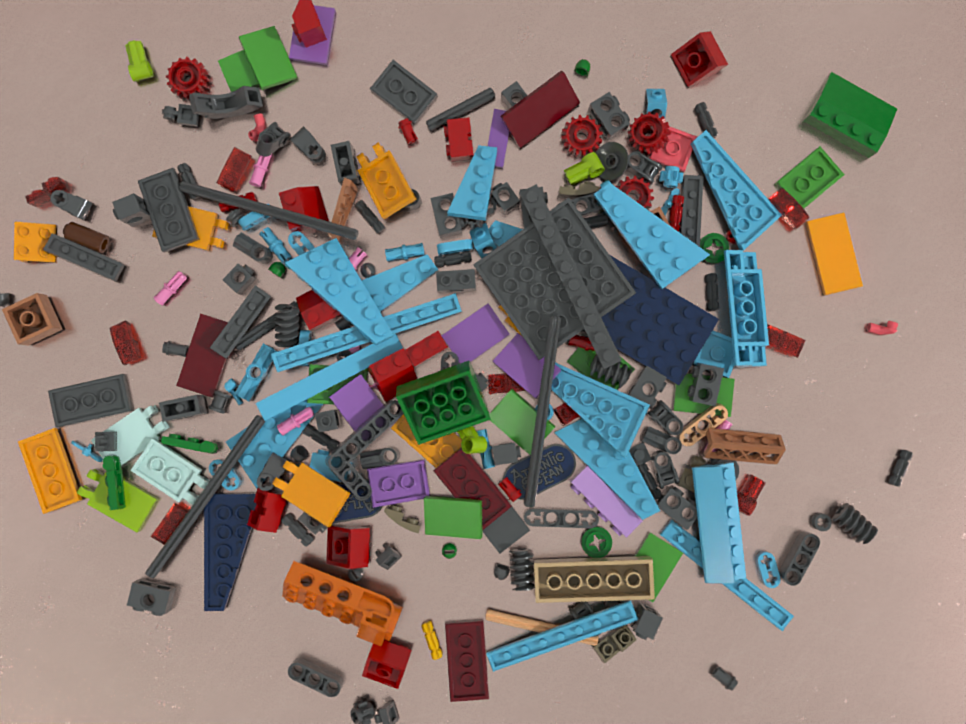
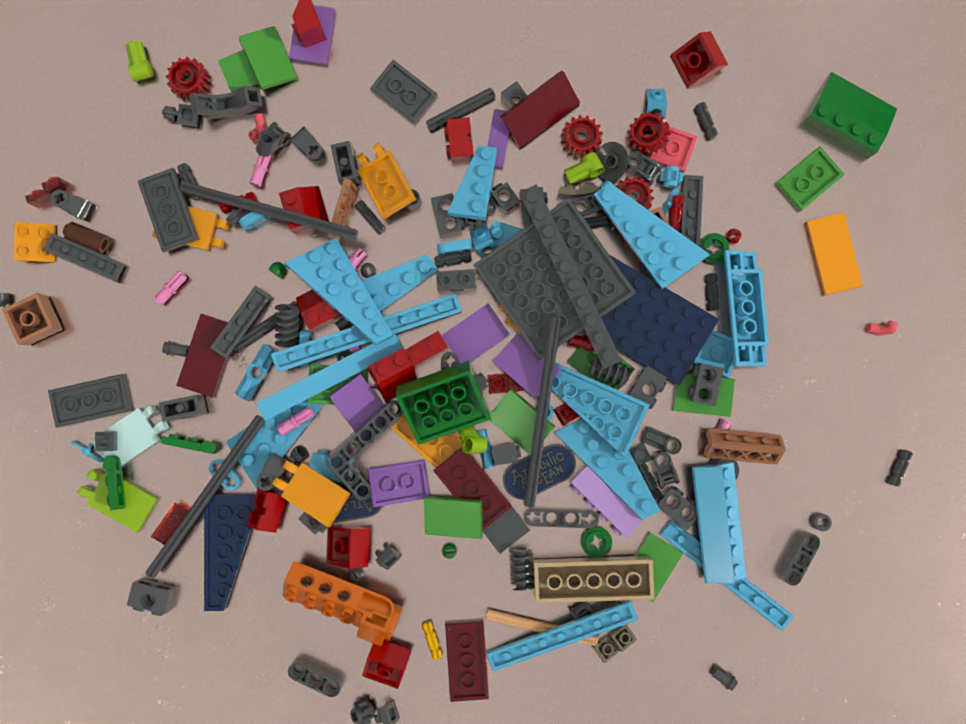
light orange plate [18,428,82,514] -> none
clear red slope [109,320,141,365] -> none
dark grey brick [112,193,151,227] -> none
light aqua tile [131,438,210,505] -> none
dark grey bush [208,390,231,414] -> none
clear red slope [216,147,252,192] -> none
dark grey brick [223,263,256,295] -> none
medium azure hand [224,379,243,405] -> none
dark grey piece [233,232,272,264] -> none
medium azure pin [259,227,292,264] -> none
dark grey axle [281,513,314,547] -> none
medium azure beam [288,231,315,255] -> none
dark grey axle [303,425,339,451] -> none
dark grey brick [315,410,341,432] -> none
dark grey piece [360,447,400,469] -> none
dark tan slope [384,504,422,533] -> none
medium azure pin [385,243,425,261] -> none
red pin [398,118,418,144] -> none
dark grey hinge [493,564,510,580] -> none
red pin [498,477,522,502] -> none
green hinge [574,59,591,76] -> none
dark grey brick [588,92,630,141] -> none
dark grey brick [630,602,663,640] -> none
dark grey piece [647,400,684,435] -> none
dark tan plate [677,455,706,493] -> none
light nougat beam [678,403,728,446] -> none
medium azure wing [691,130,782,251] -> none
clear red piece [737,474,765,516] -> none
medium azure beam [755,551,781,588] -> none
clear red slope [767,324,806,358] -> none
clear red slope [769,188,809,230] -> none
dark grey piece [832,503,878,544] -> none

